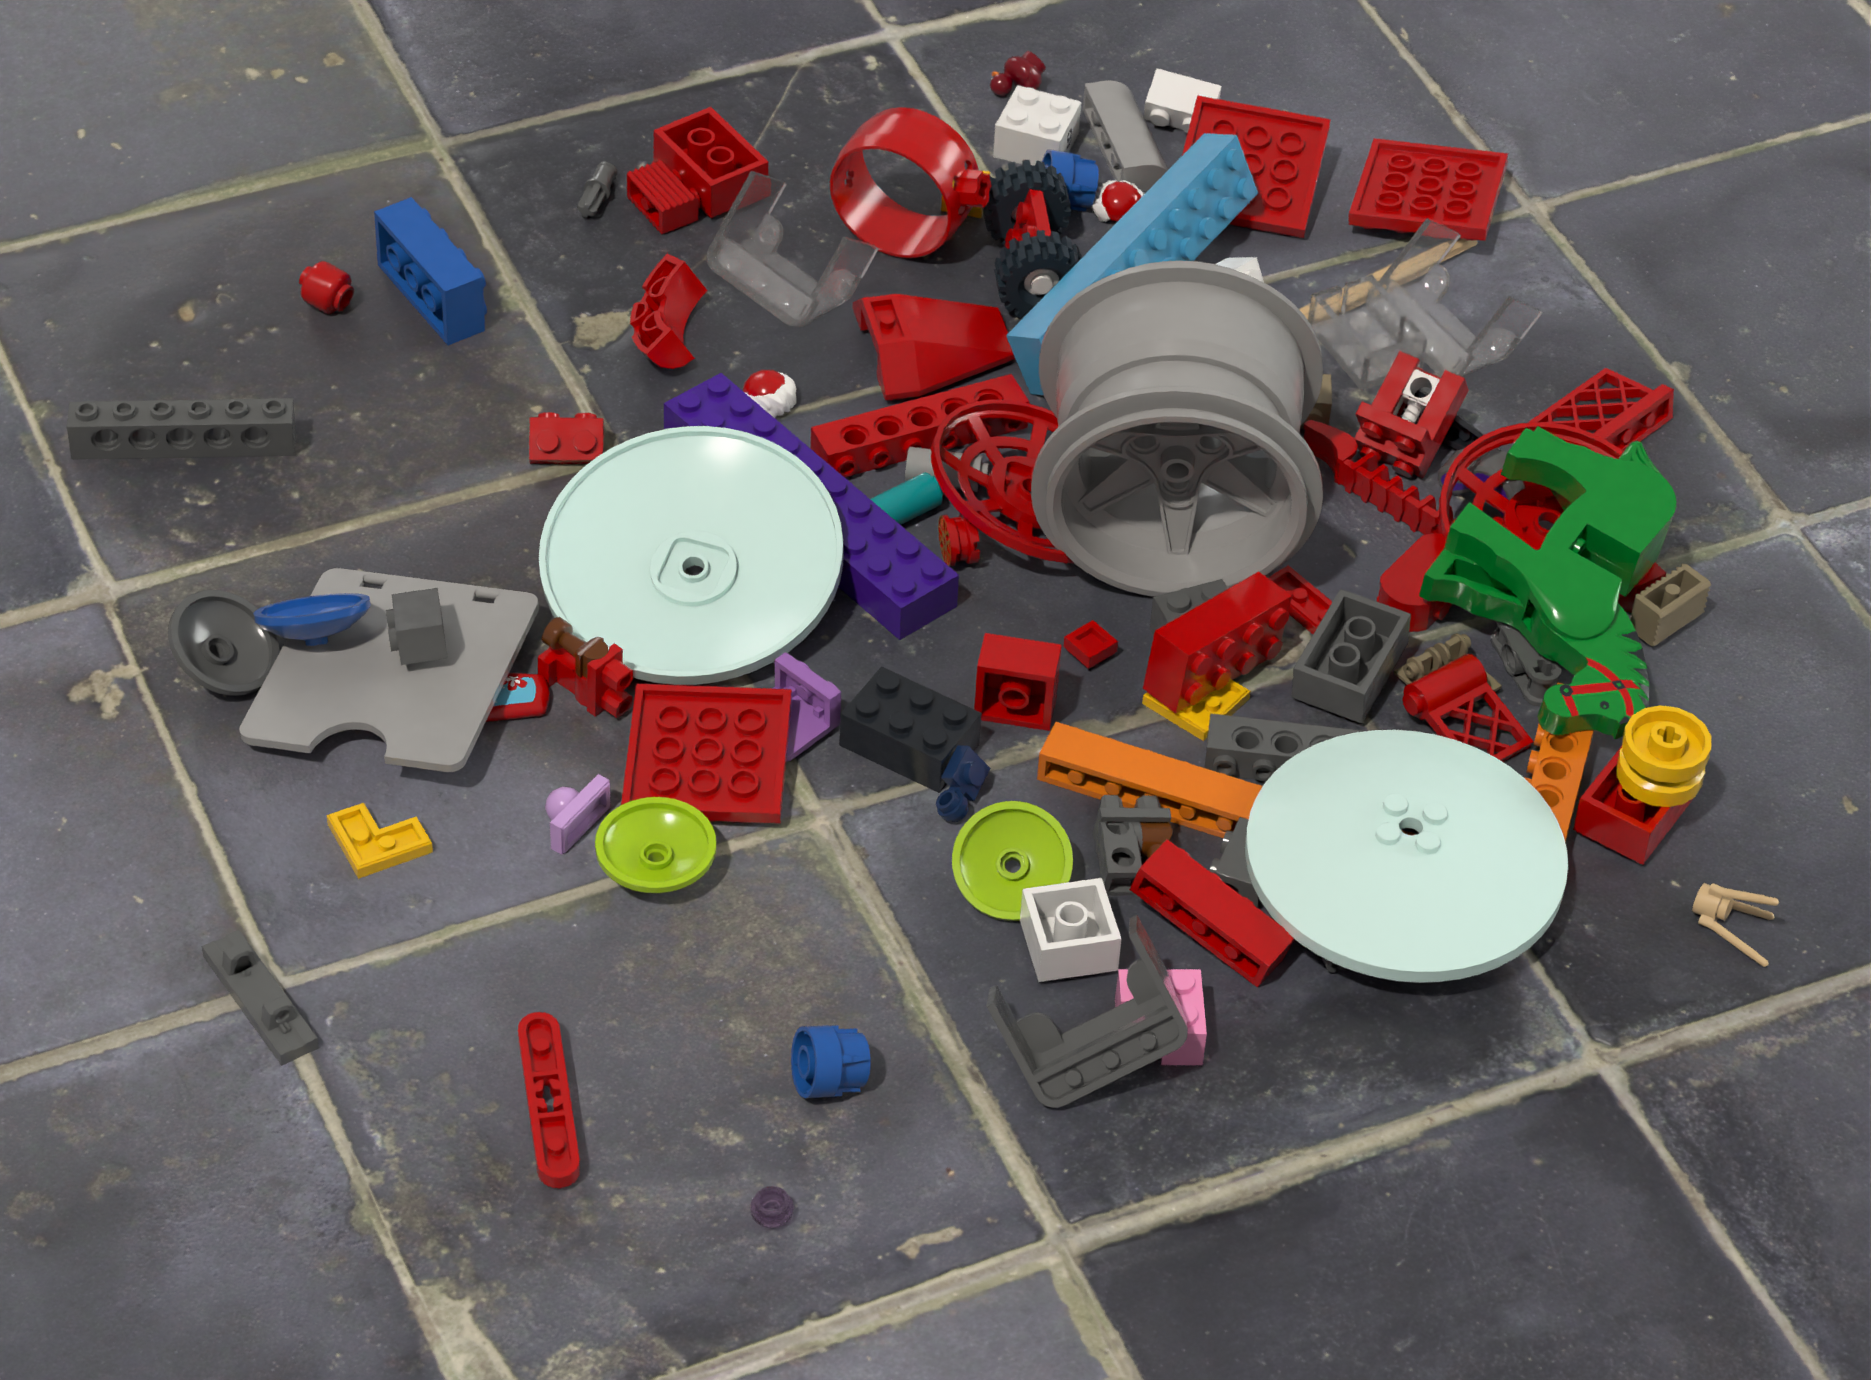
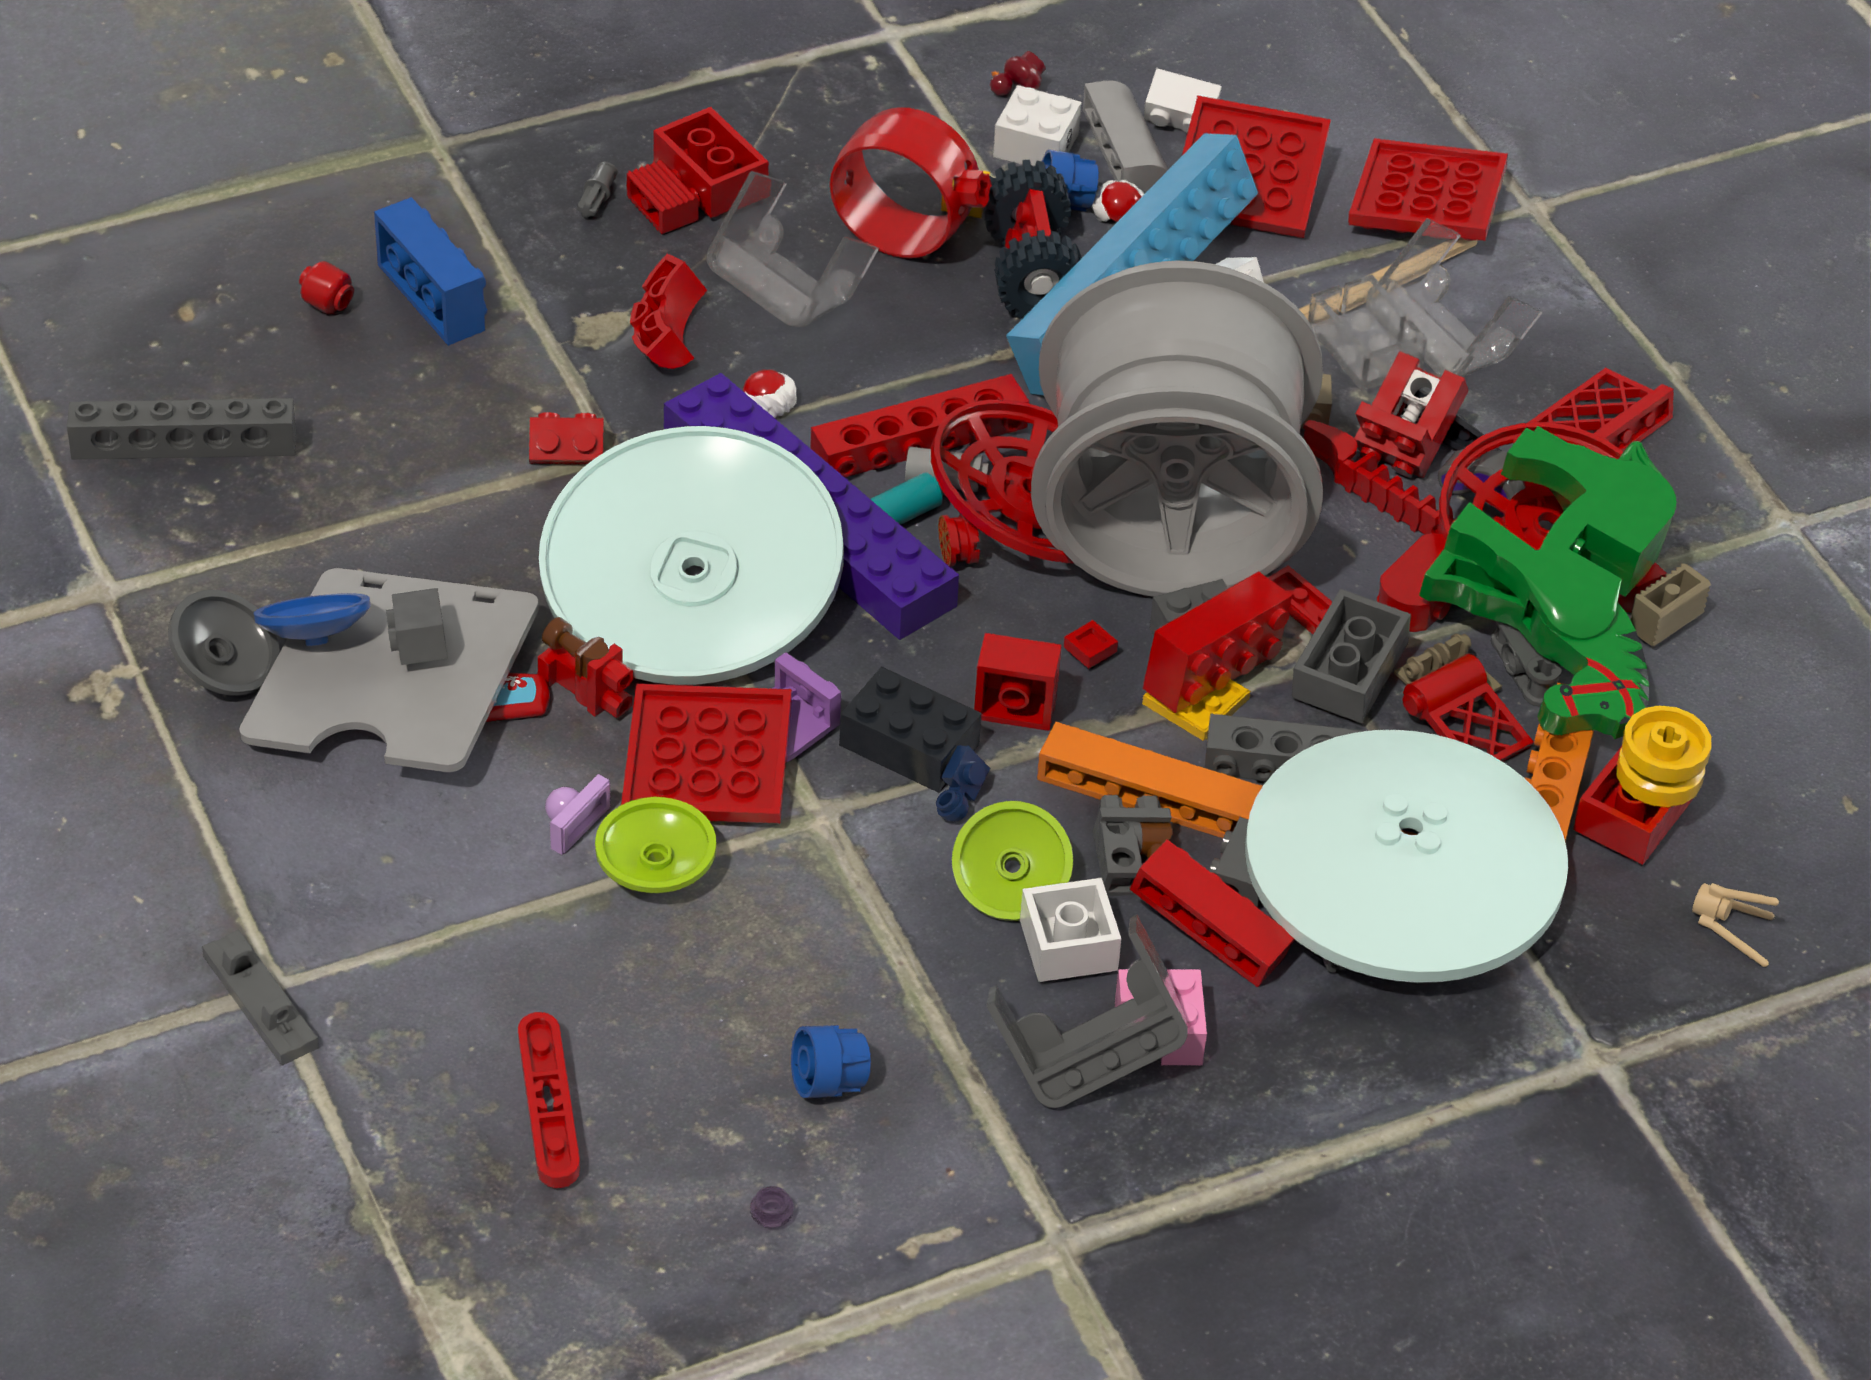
yellow tile [327,802,433,879] -> none
red wedge [852,294,1016,401] -> none

